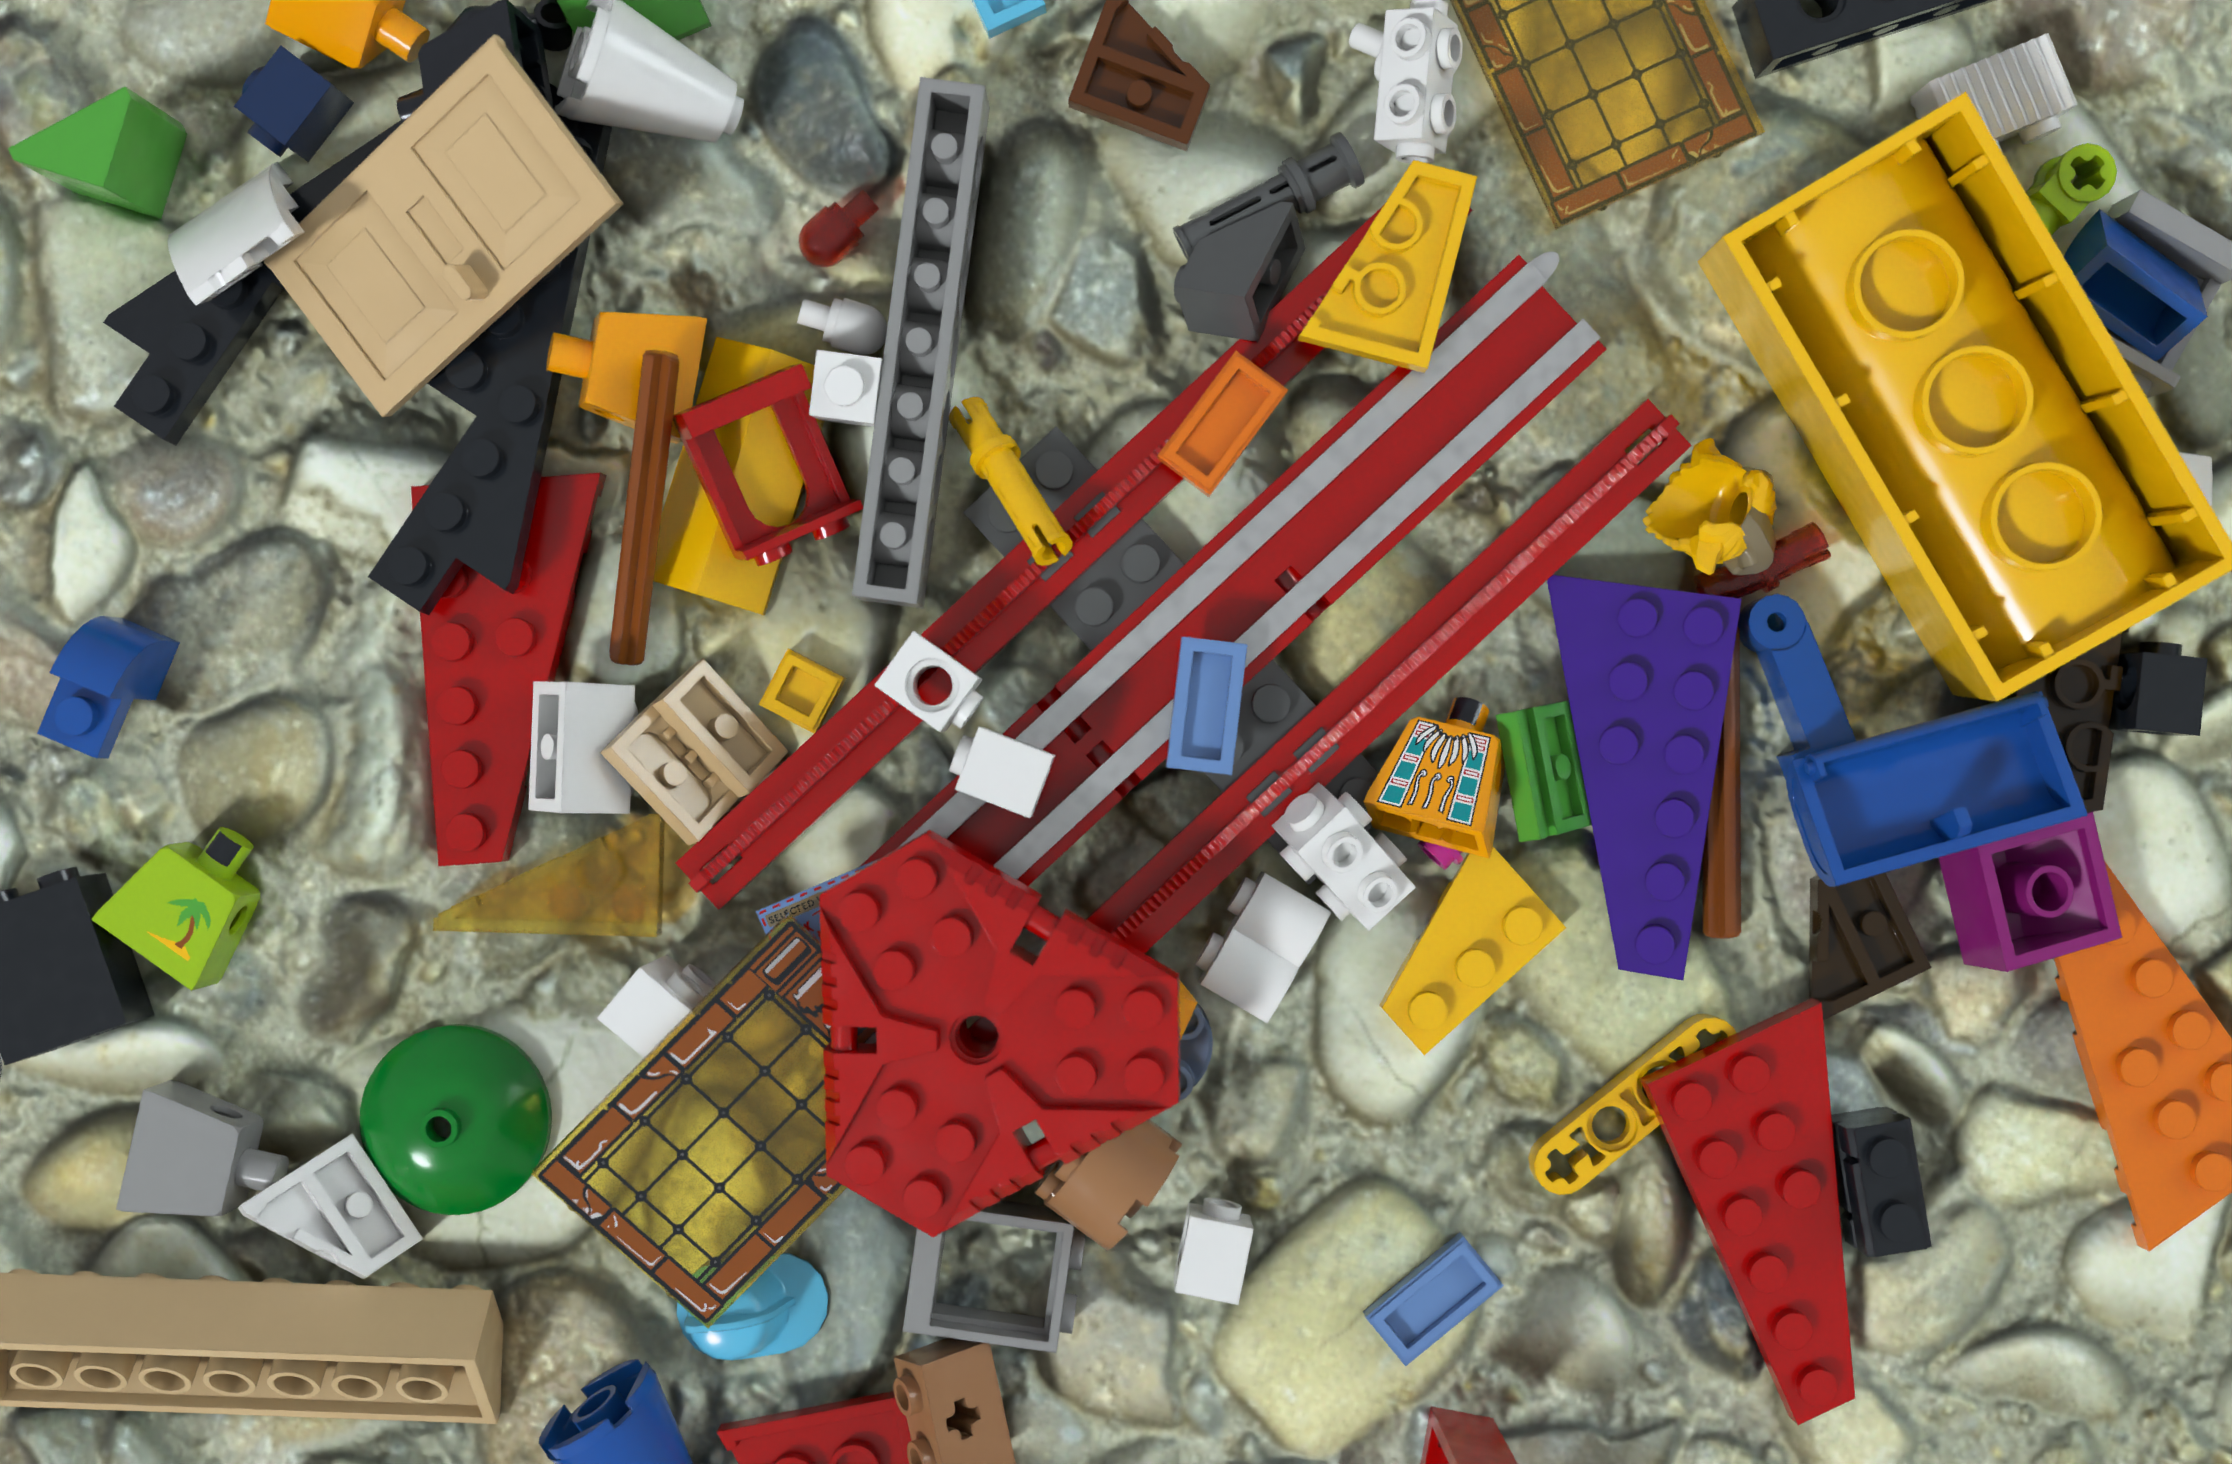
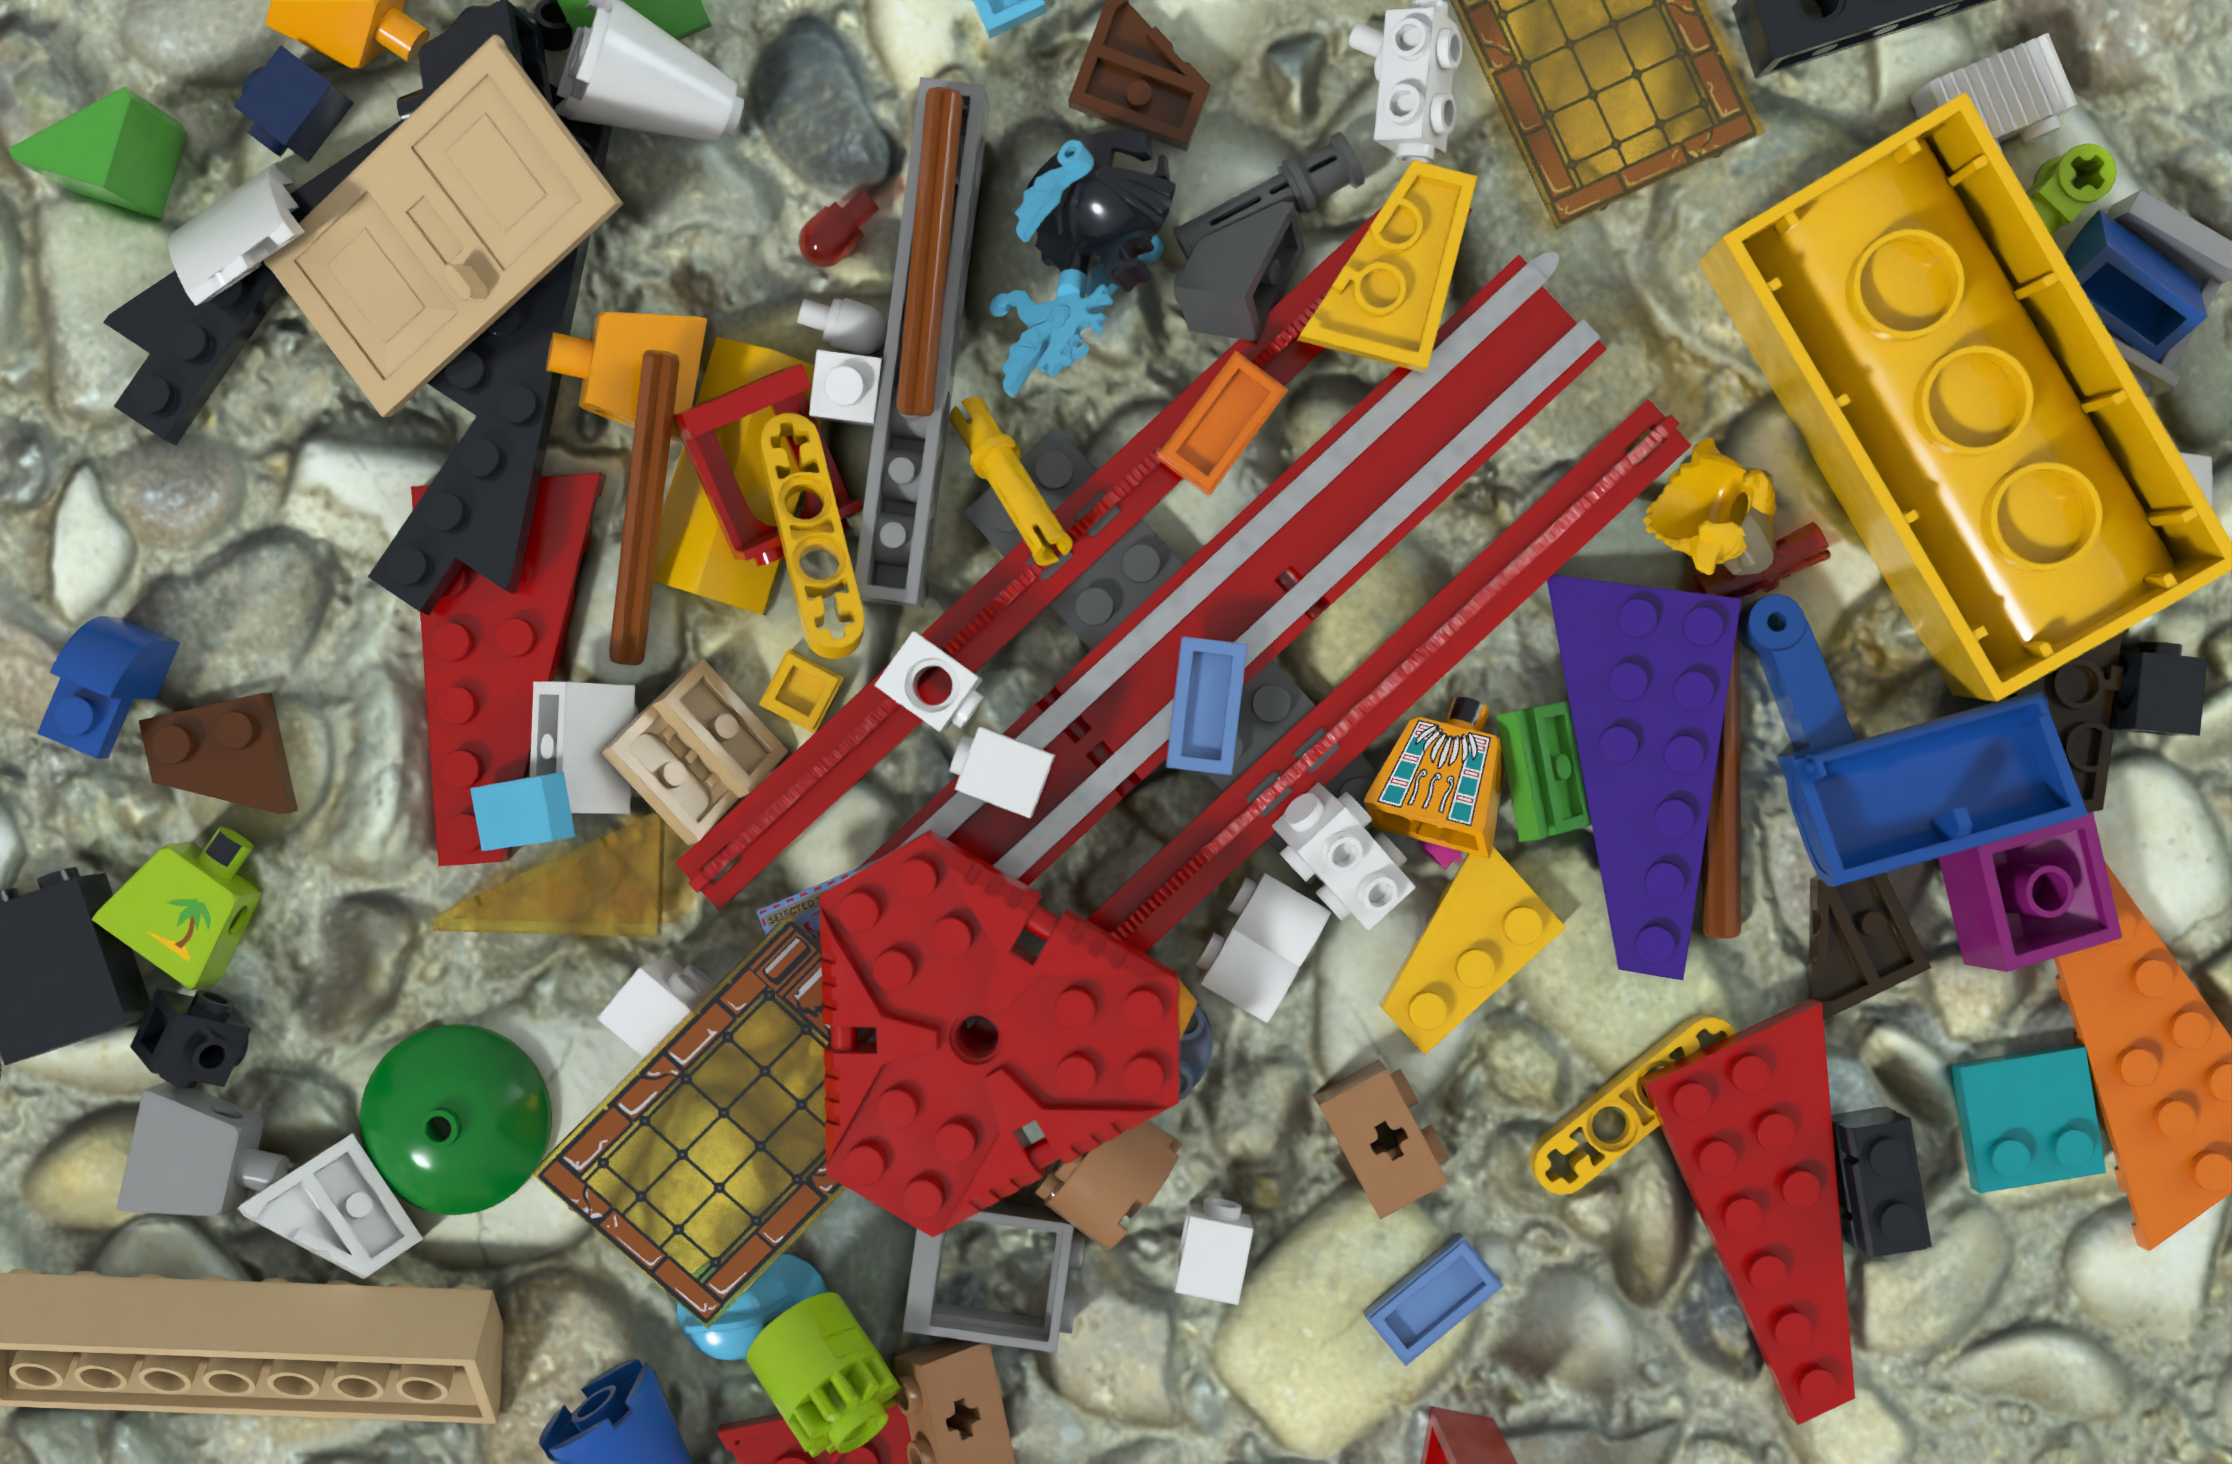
none -> black brick [130,989,251,1089]
none -> reddish brown wing [138,693,298,814]
none -> medium azure tile [470,772,576,851]
none -> lime gear [746,1292,902,1457]
none -> yellow beam [761,413,864,659]
none -> dark orange axle [897,87,963,417]
none -> helmet [989,130,1176,397]
none -> medium nougat brick [1313,1060,1449,1220]
none -> teal plate [1950,1044,2106,1193]

